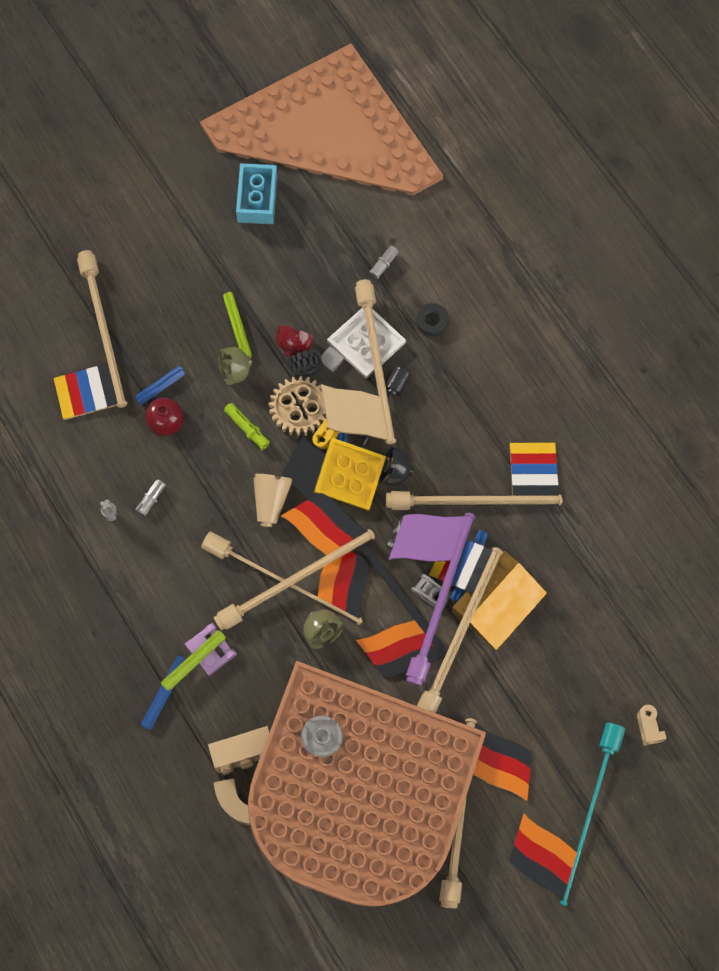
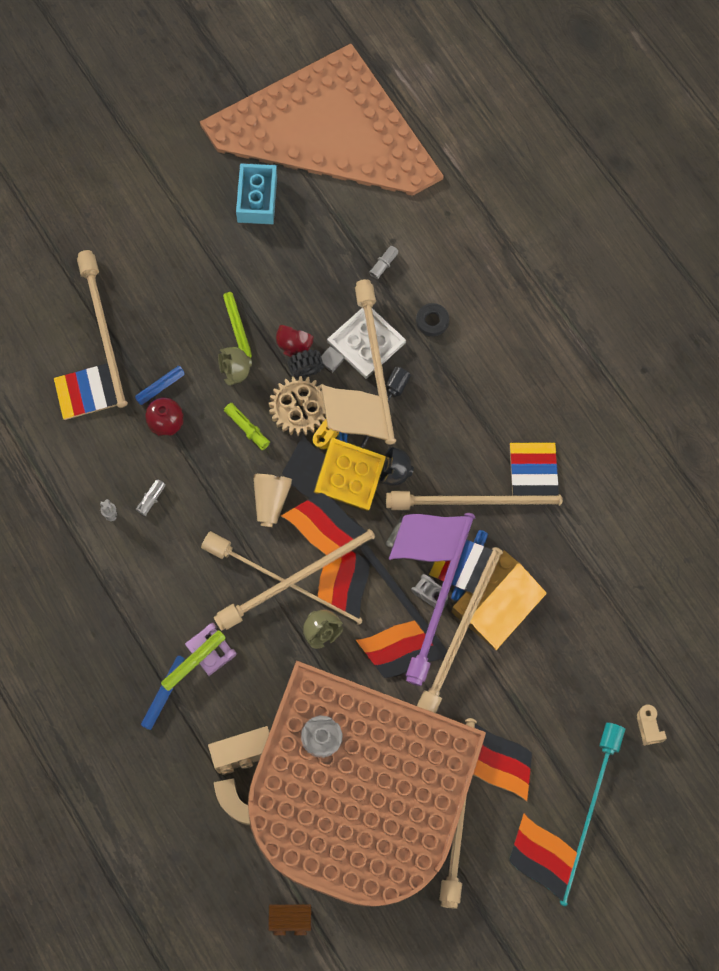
none -> reddish brown brick [269,904,311,936]

